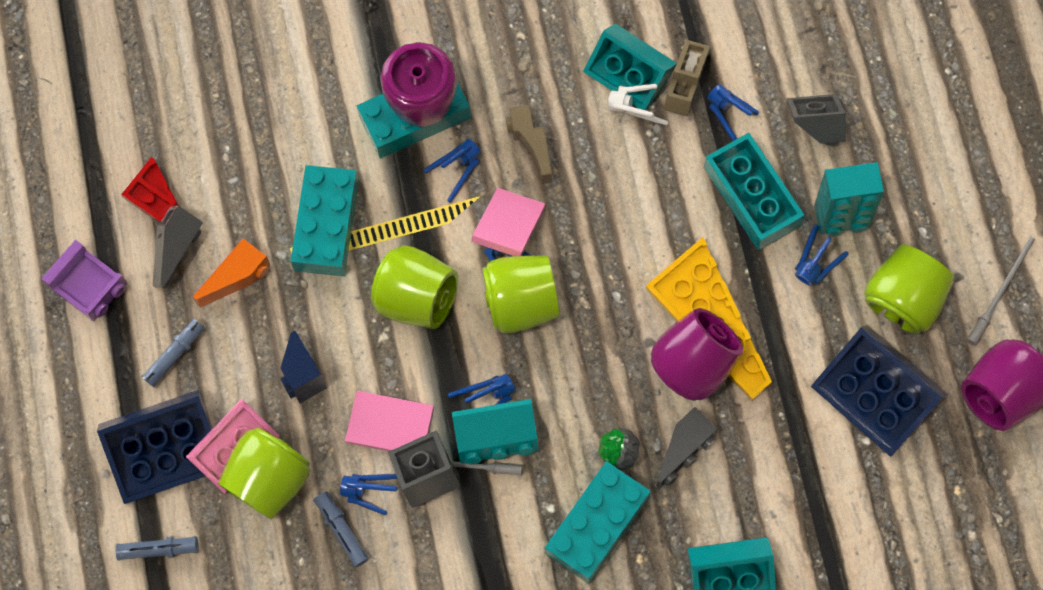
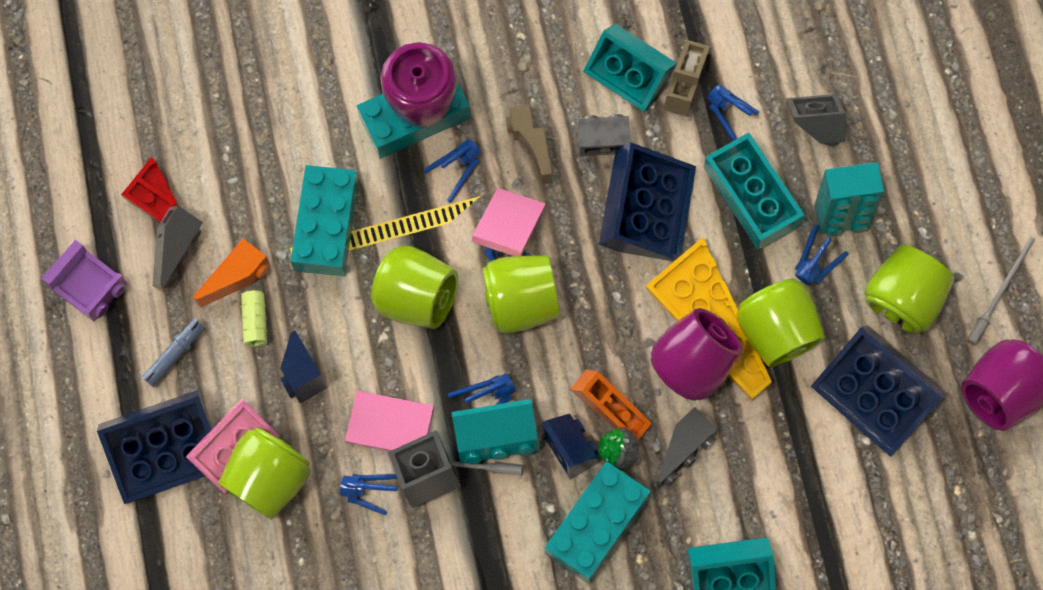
sand blue pin [115,536,199,561] -> none
sand blue pin [313,491,369,568] -> none
white plant [608,84,668,125] -> none
none -> yellowish green axle [240,290,267,347]
none -> dark blue slope [542,413,599,480]
none -> orange slope [570,369,652,440]
none -> flat silver brick [578,114,631,156]
none -> dark blue slope [598,142,696,262]
none -> lime piece [737,278,826,367]

